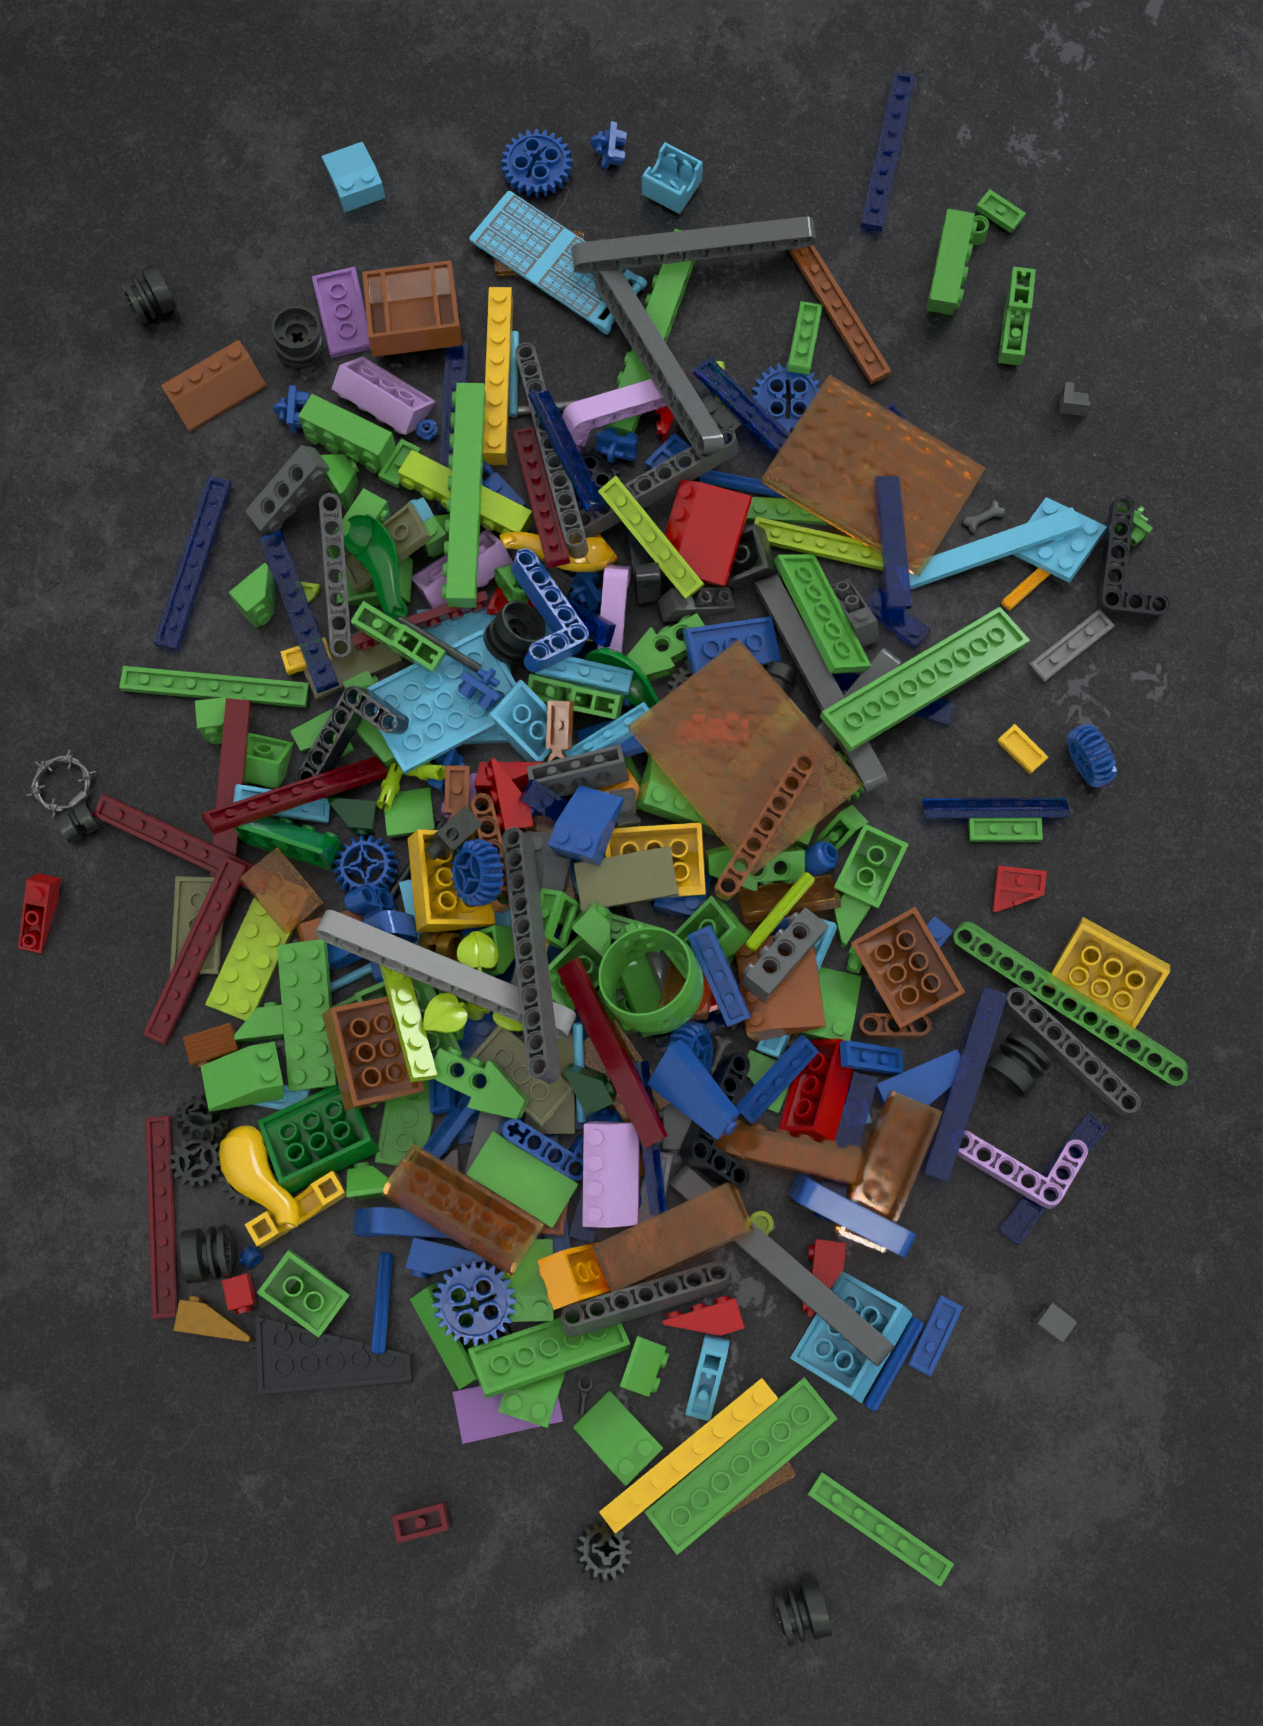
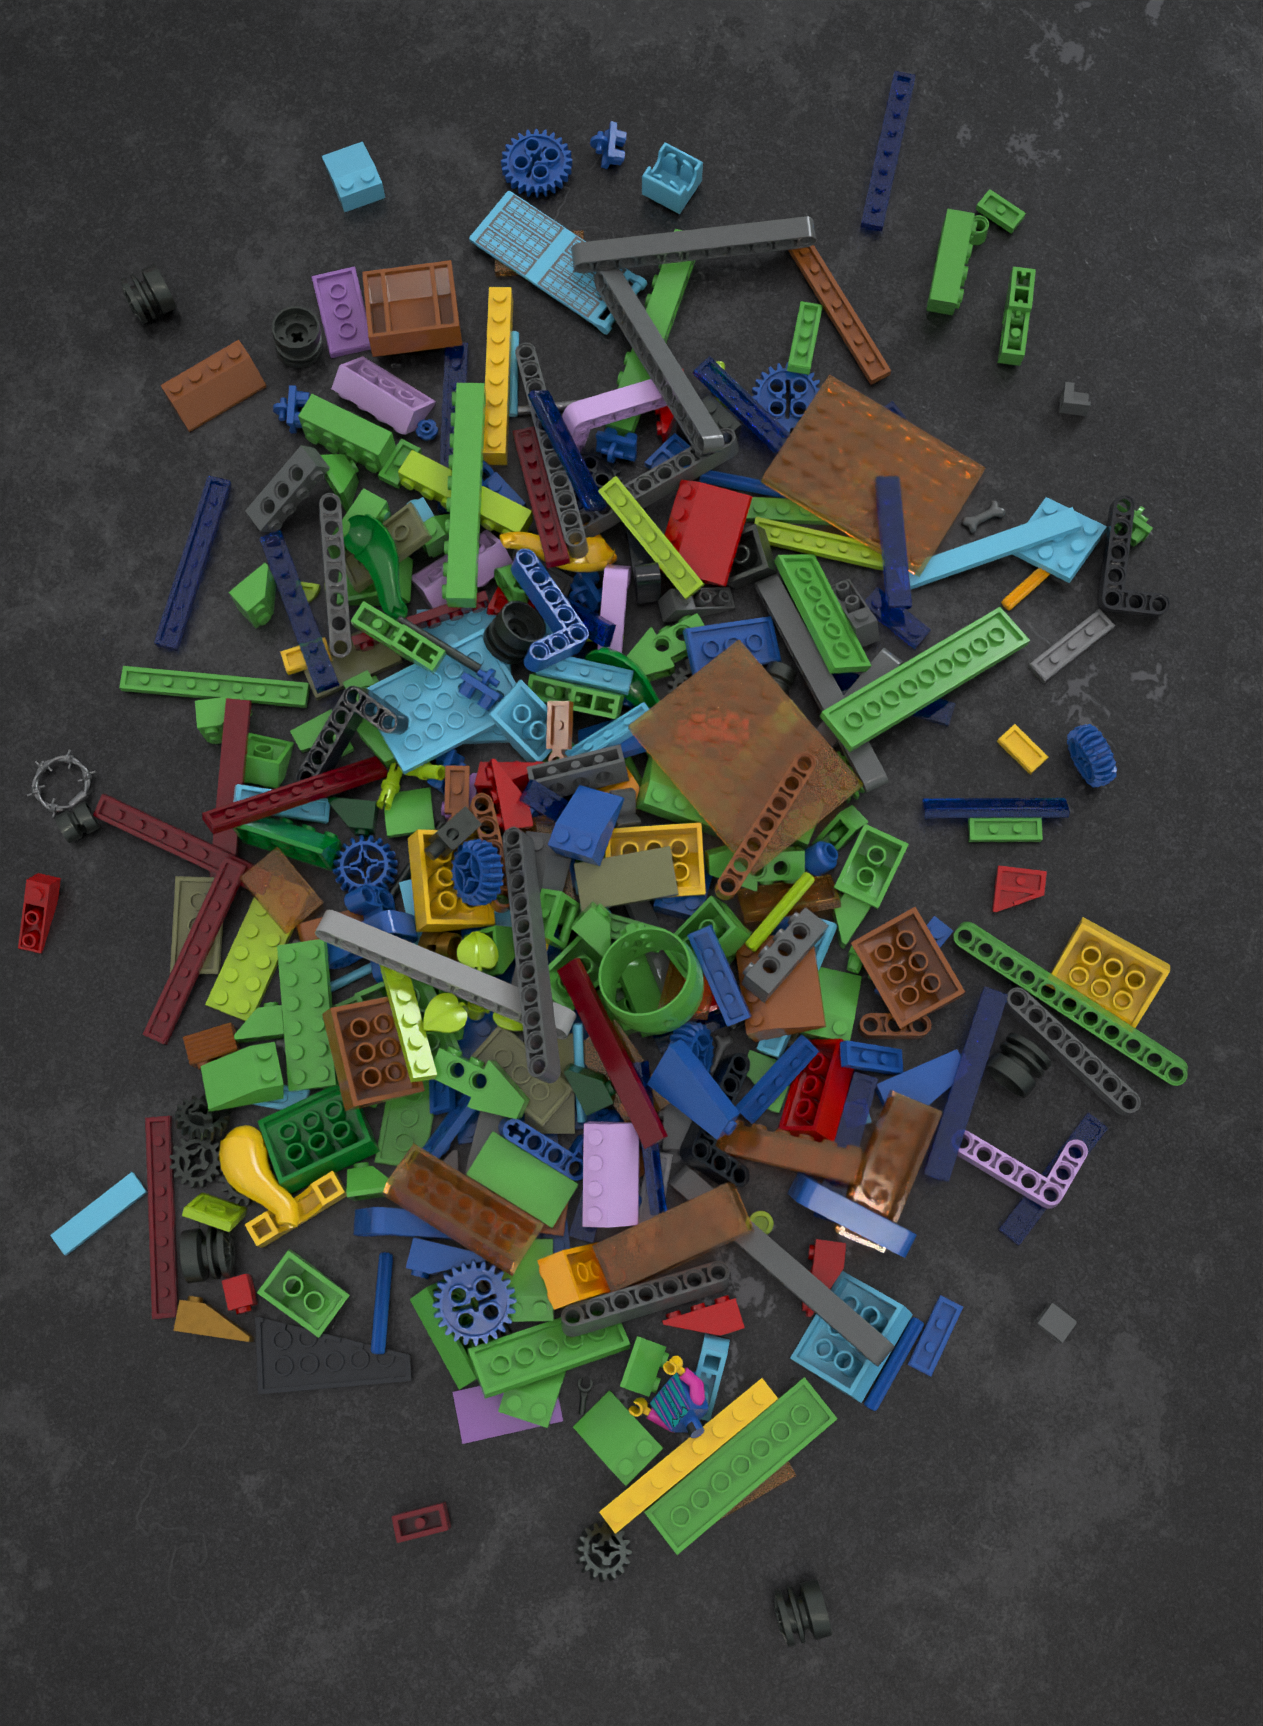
blue plate [239,1246,263,1270] -> none
bright green plate [807,1472,954,1587] -> none
none -> medium azure tile [50,1172,148,1255]
none -> lime tile [182,1192,248,1232]
none -> torso [629,1356,709,1438]

